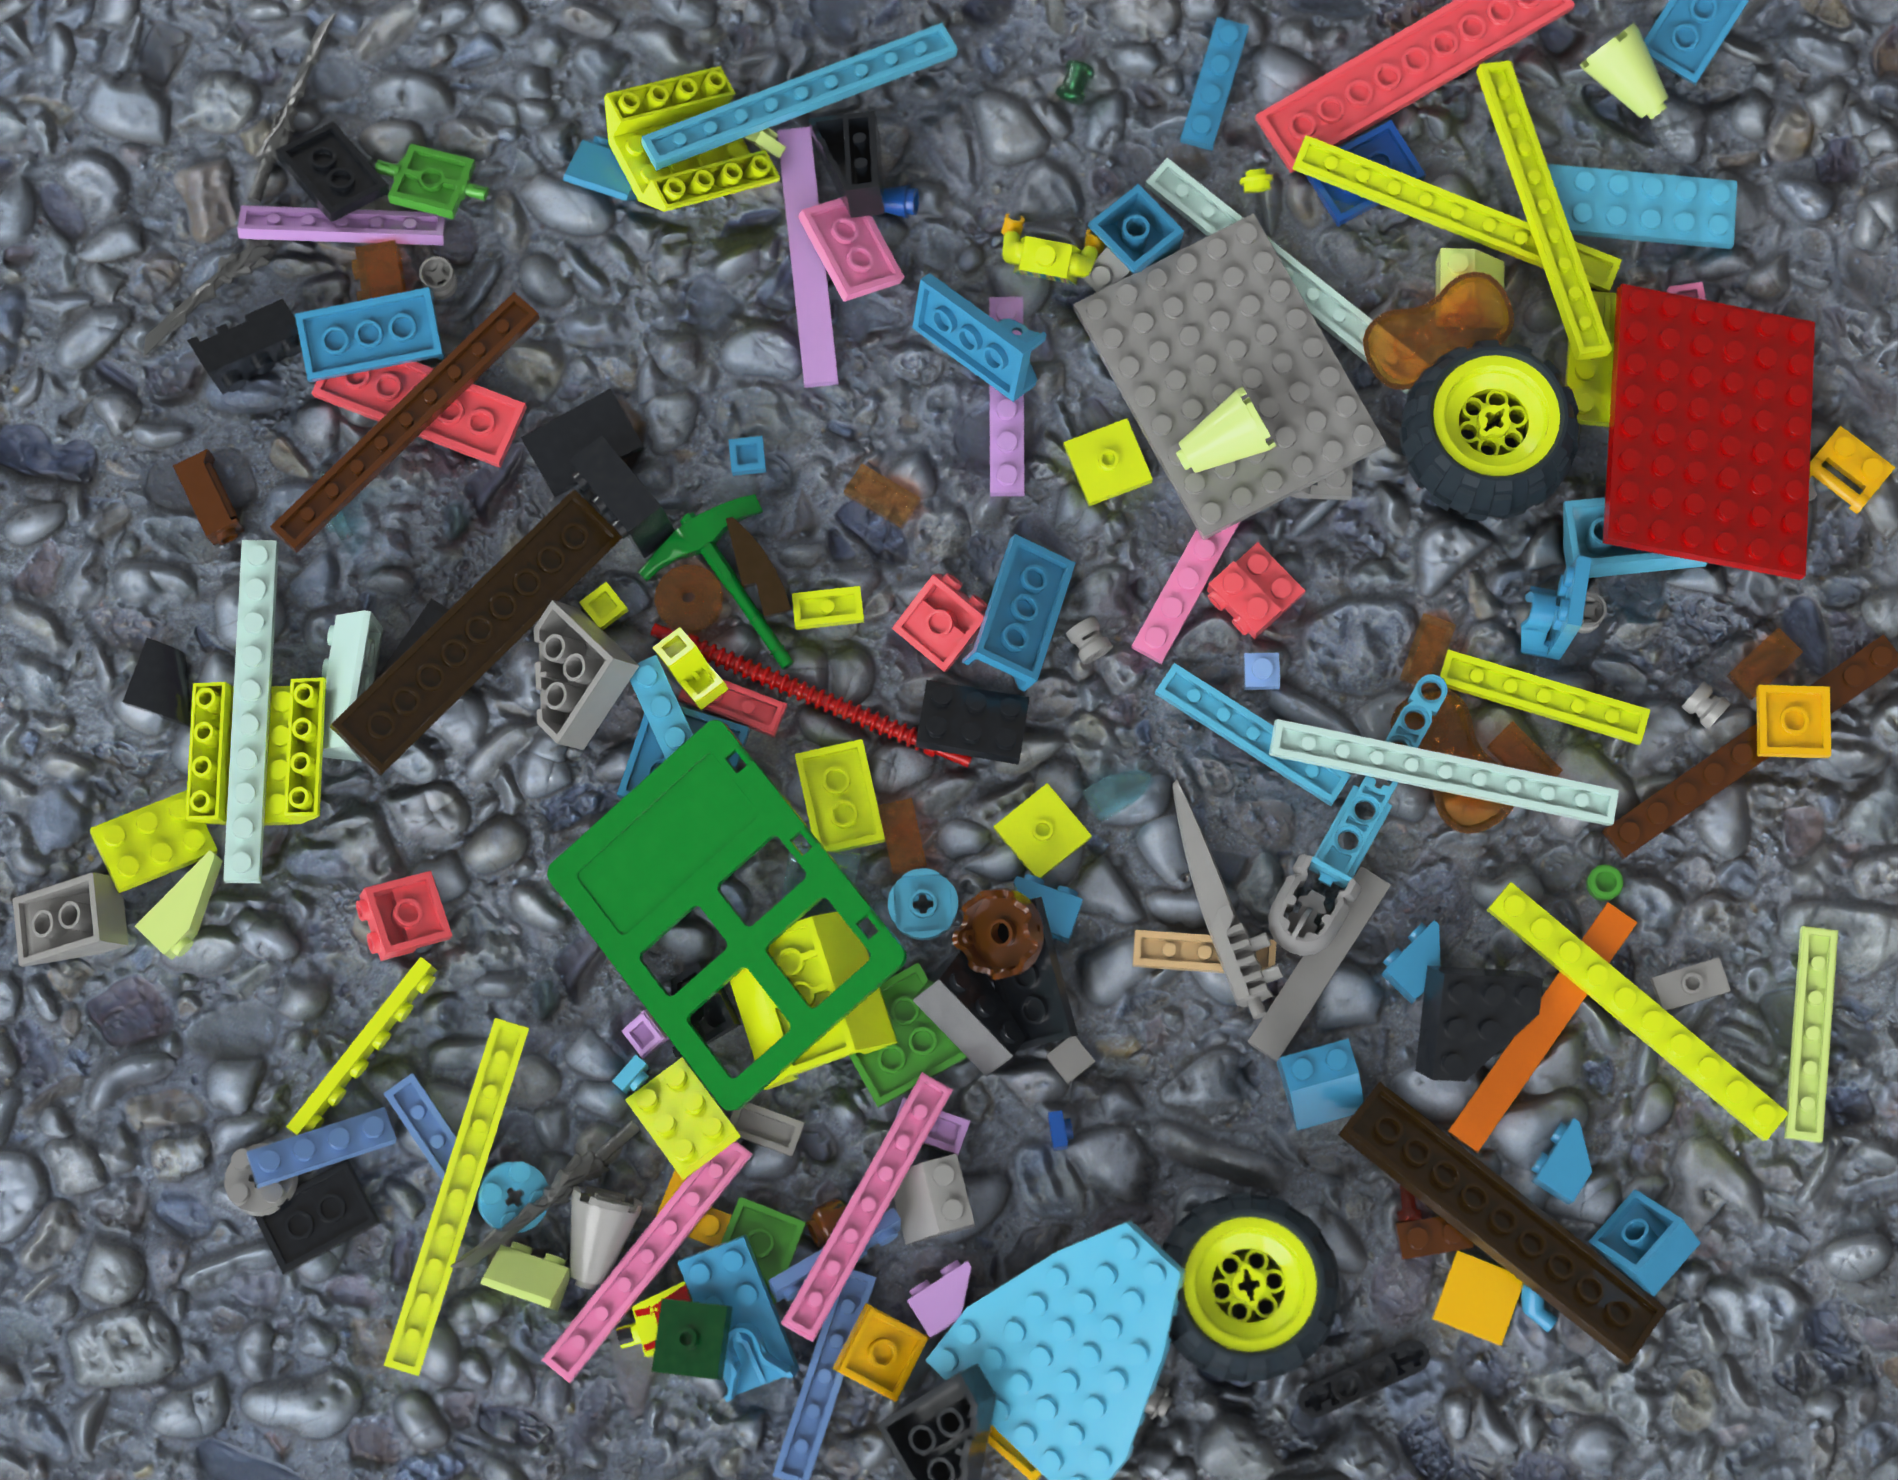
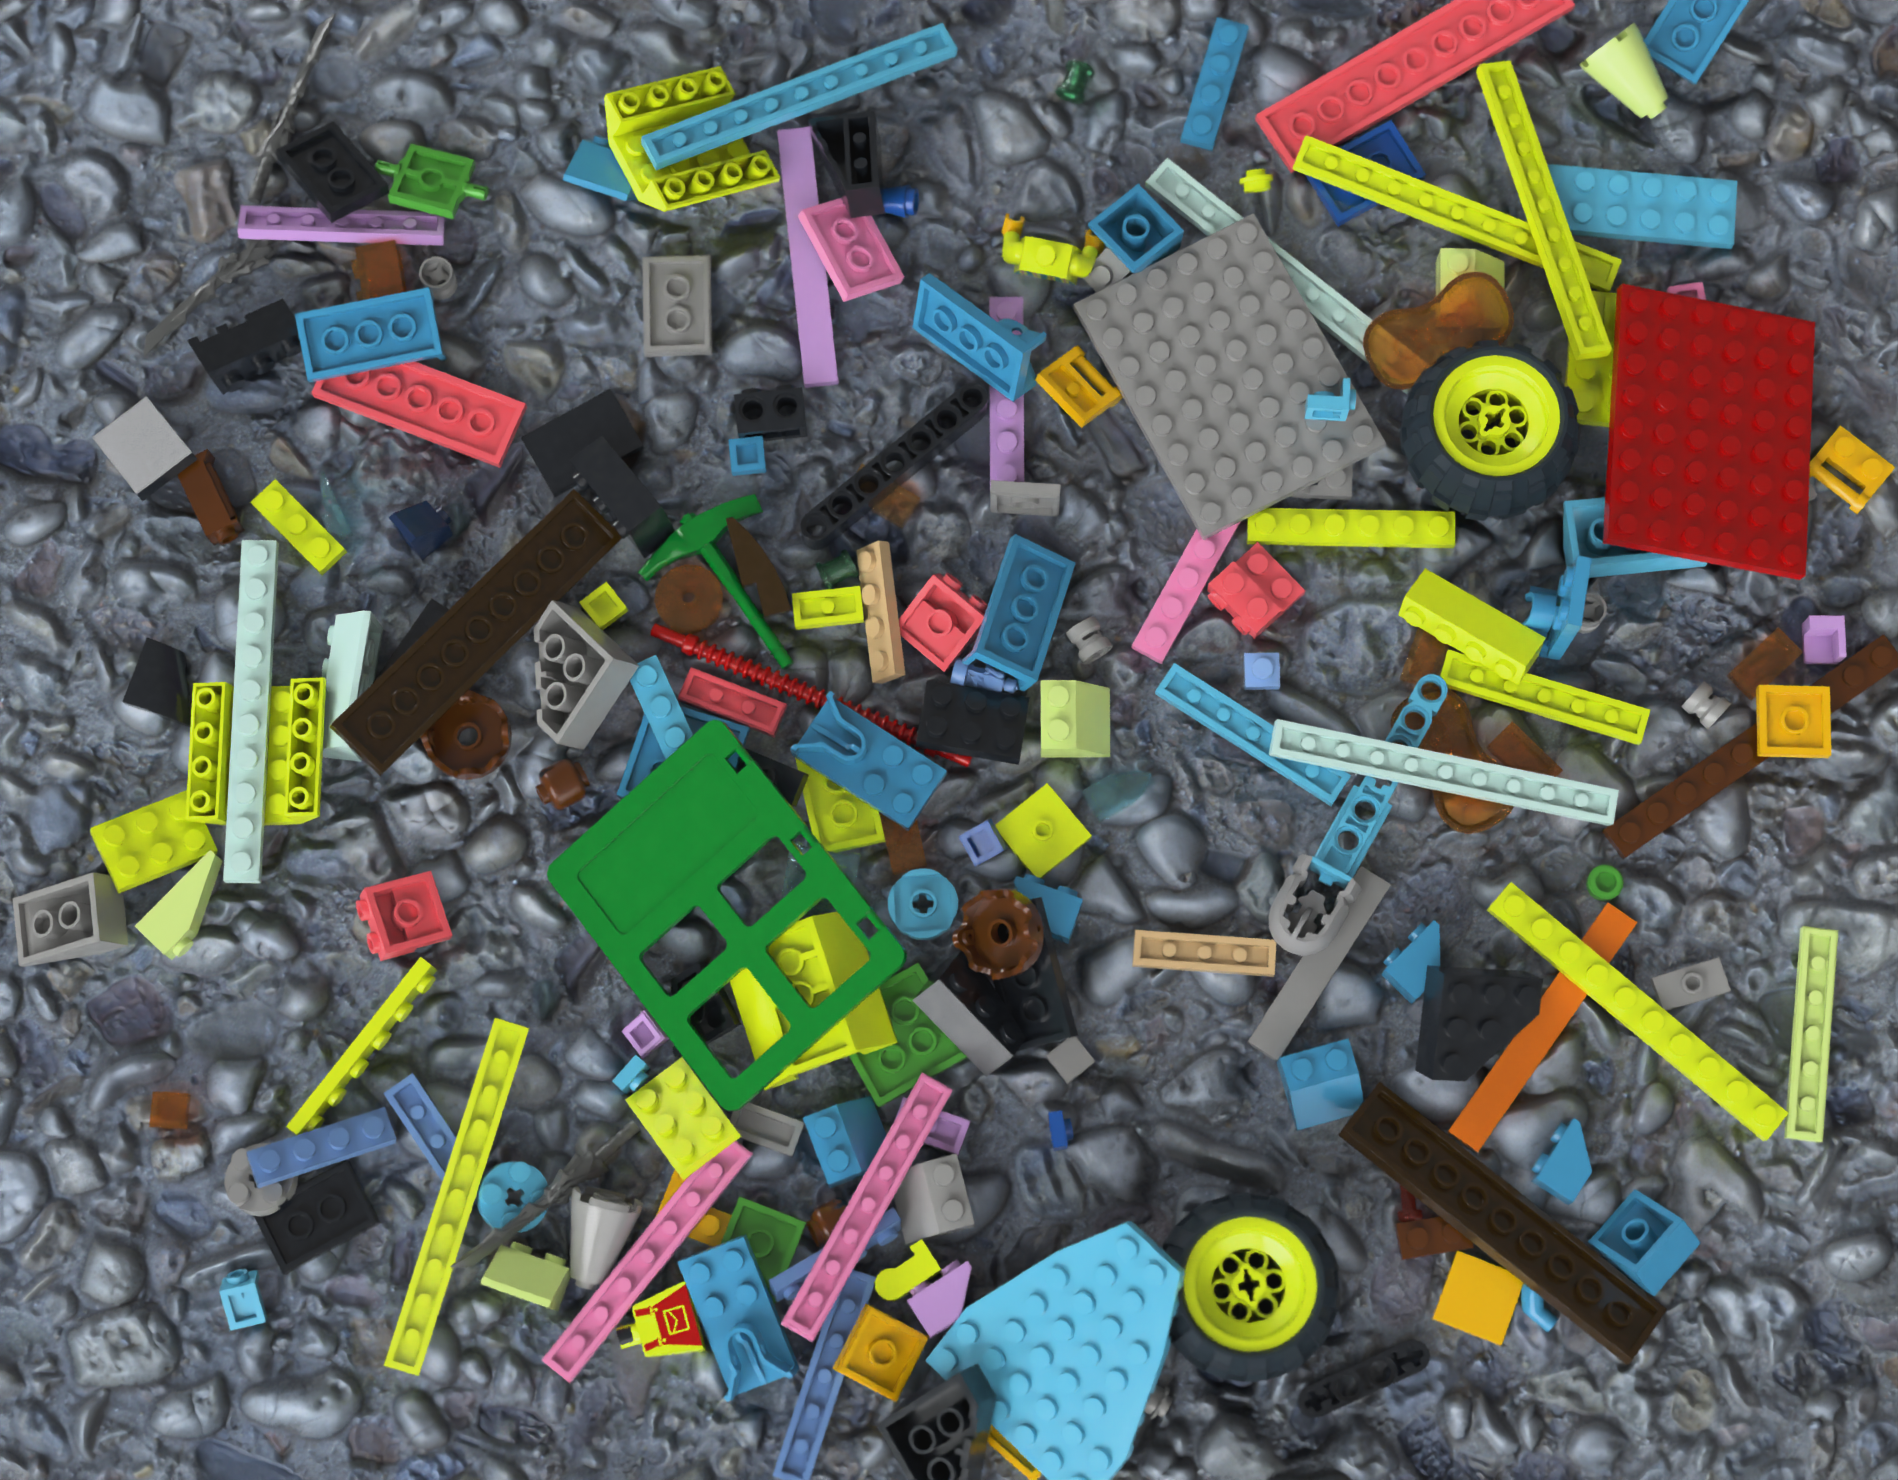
reddish brown plate [270,292,540,553] -> none
dark green plate [651,1298,733,1381] -> none
neon yellow slope [652,627,729,710] -> none
yellowish green plate [743,128,786,159] -> none
neon yellow plate [1064,418,1153,506] -> none
light grey piece [1172,779,1283,1019] -> none
yellowish green cone [1176,386,1277,473] -> none
none -> tile [92,396,197,501]
none -> clear orange tile [149,1091,191,1130]
none -> medium azure bracket [219,1269,267,1330]
none -> neon yellow plate [250,479,347,575]
none -> dark blue slope [389,500,454,561]
none -> reddish brown plate [421,690,512,780]
none -> reddish brown head [535,759,590,810]
none -> light grey tile [643,255,713,357]
none -> black brick [734,384,808,441]
none -> black plate [737,748,809,807]
none -> dark azure plate [790,691,947,831]
none -> black beam [800,382,988,550]
none -> dark azure slope [803,1096,886,1189]
none -> clear green bush [815,549,859,589]
none -> tan plate [856,541,905,684]
none -> neon yellow leg [875,1239,942,1301]
none -> medium blue piece [950,657,1019,693]
none -> plate [958,818,1008,867]
none -> light grey plate [990,480,1061,517]
none -> yellow plate [1035,345,1123,428]
none -> yellowish green slope [1040,680,1110,758]
none -> neon yellow plate [1247,508,1455,548]
none -> medium azure bracket [1304,378,1356,421]
none -> neon yellow brick [1398,568,1546,685]
none -> lavender panel [1802,615,1846,665]

